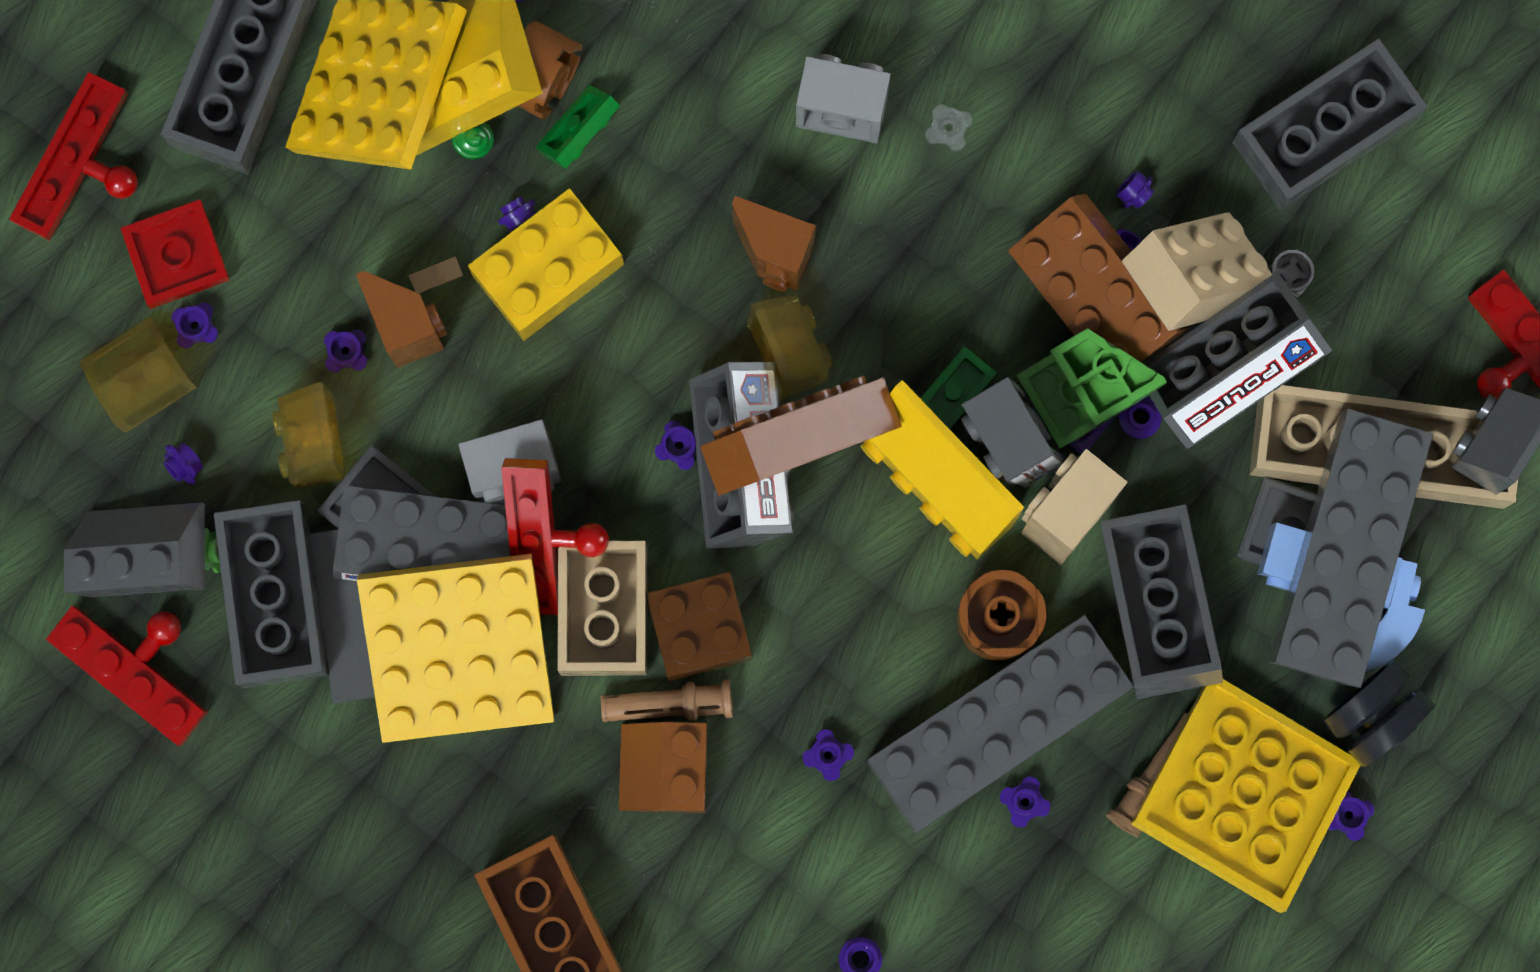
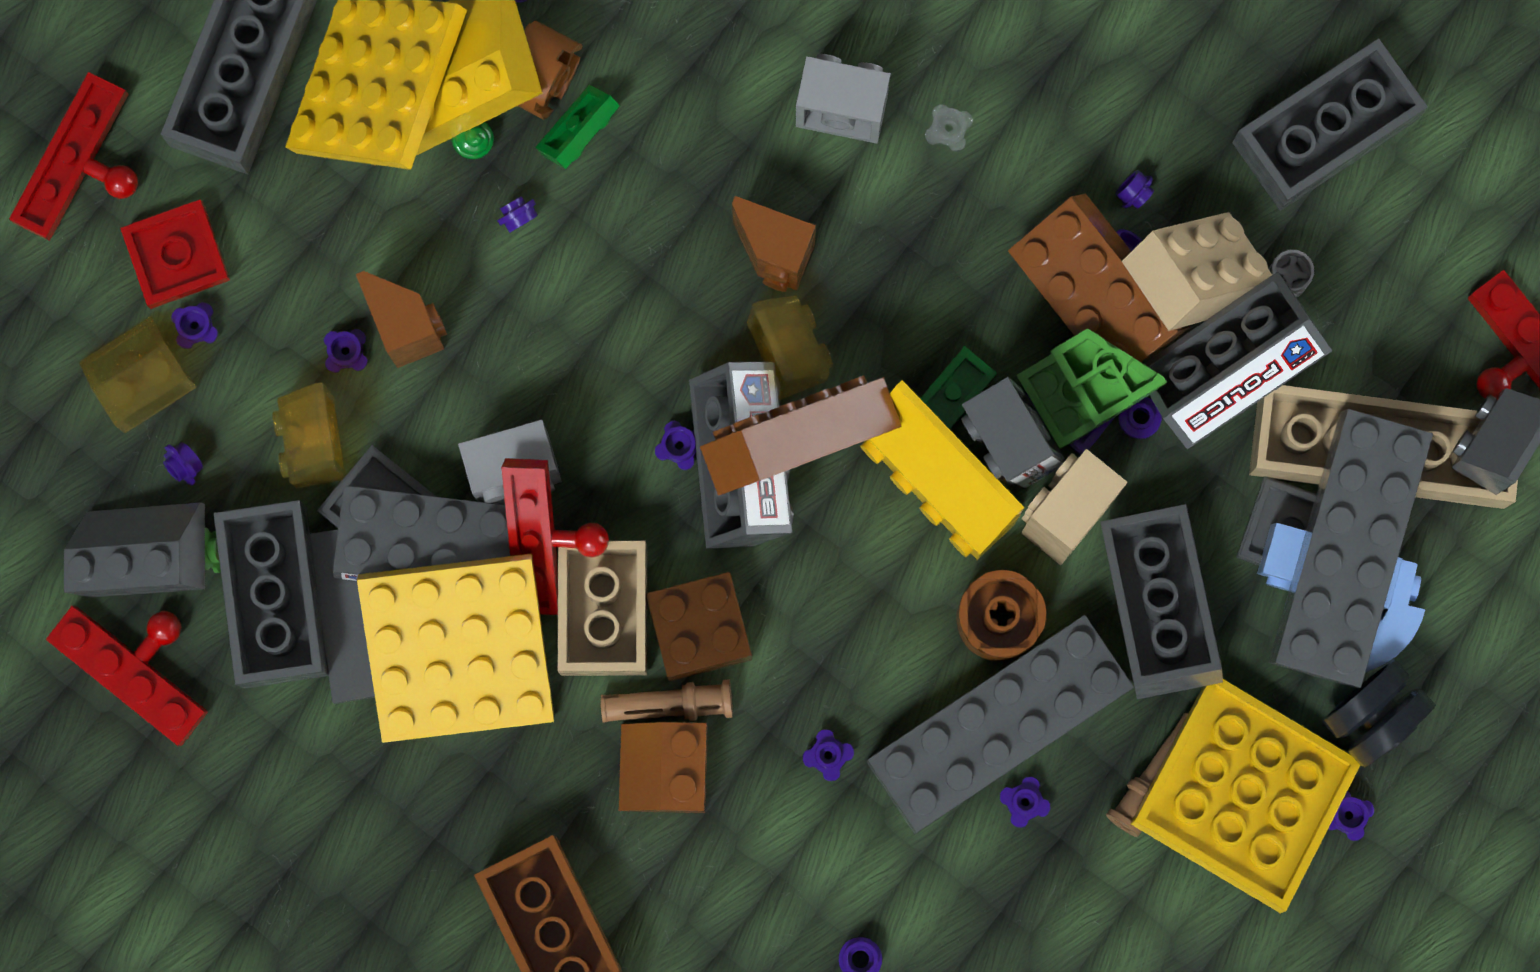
tan piece [409,256,463,294] -> none
yellow brick [468,188,624,341] -> none

